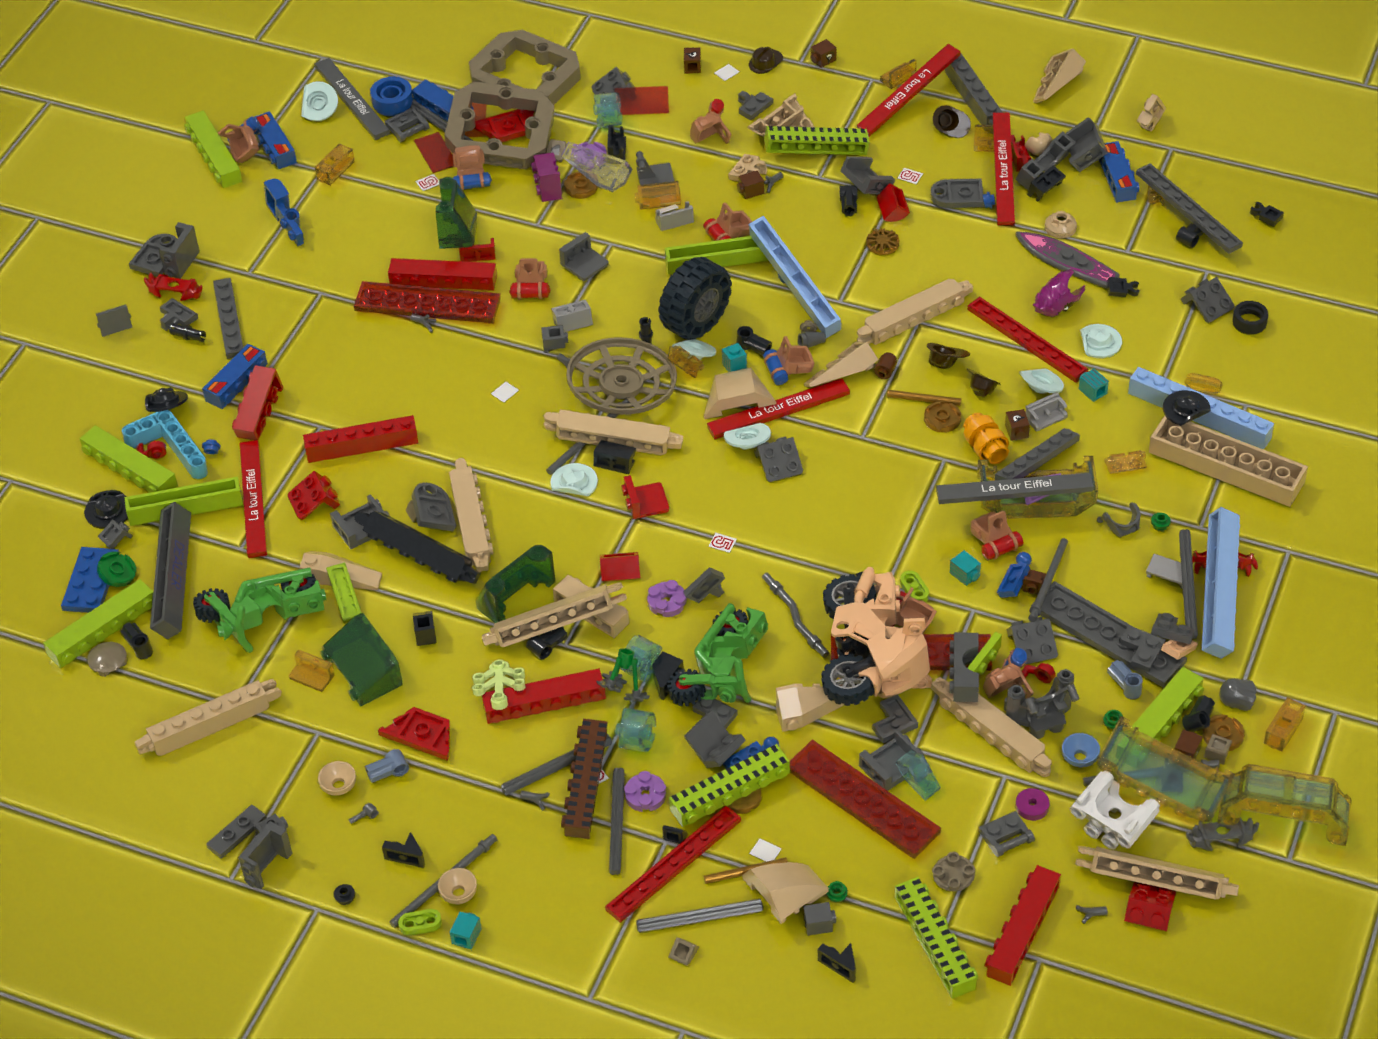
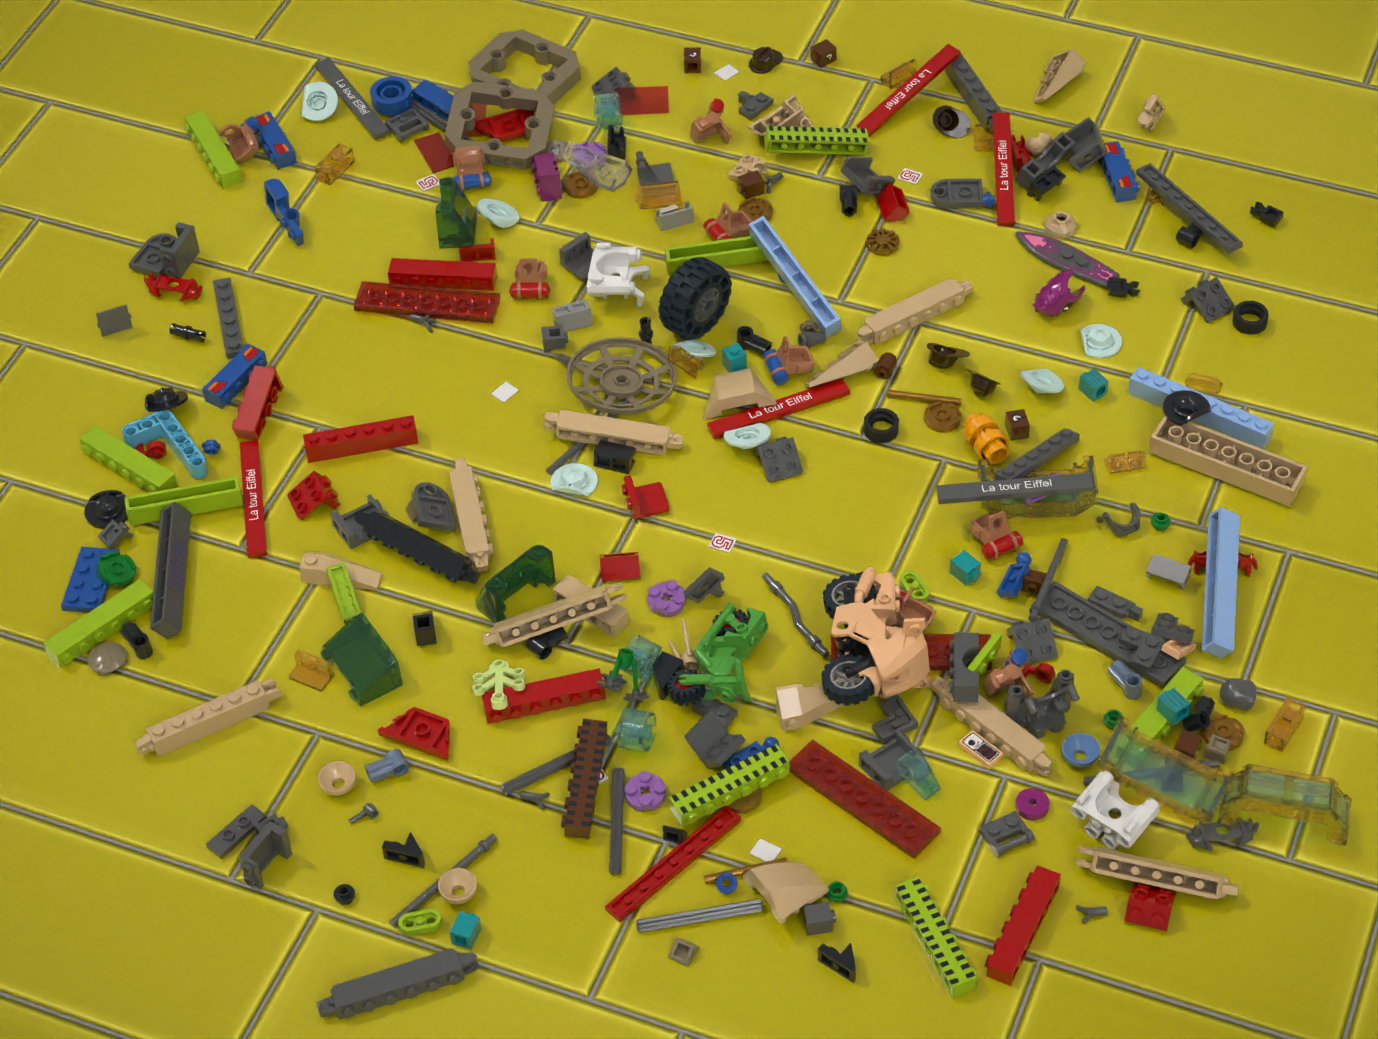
dark grey hinge [160,298,198,331] -> none
bright green piece [193,567,327,653] -> none
dark tan dish [932,852,975,892] -> none
red tile [967,297,1088,383] -> none
light grey hinge [1025,392,1068,432] -> none
dark grey axle [1179,529,1198,639] -> none
none -> dark grey hinge [317,949,478,1020]
none -> light aqua hat [477,198,519,228]
none -> white piece [587,243,650,307]
none -> tan plant [668,618,701,670]
none -> blue plate [716,872,737,894]
none -> pearl gold tile [738,197,773,222]
none -> black tyre [864,408,899,443]
none -> tile [958,730,1003,769]
none -> dark grey hinge [1087,586,1143,622]
none -> teal brick [1156,688,1190,725]

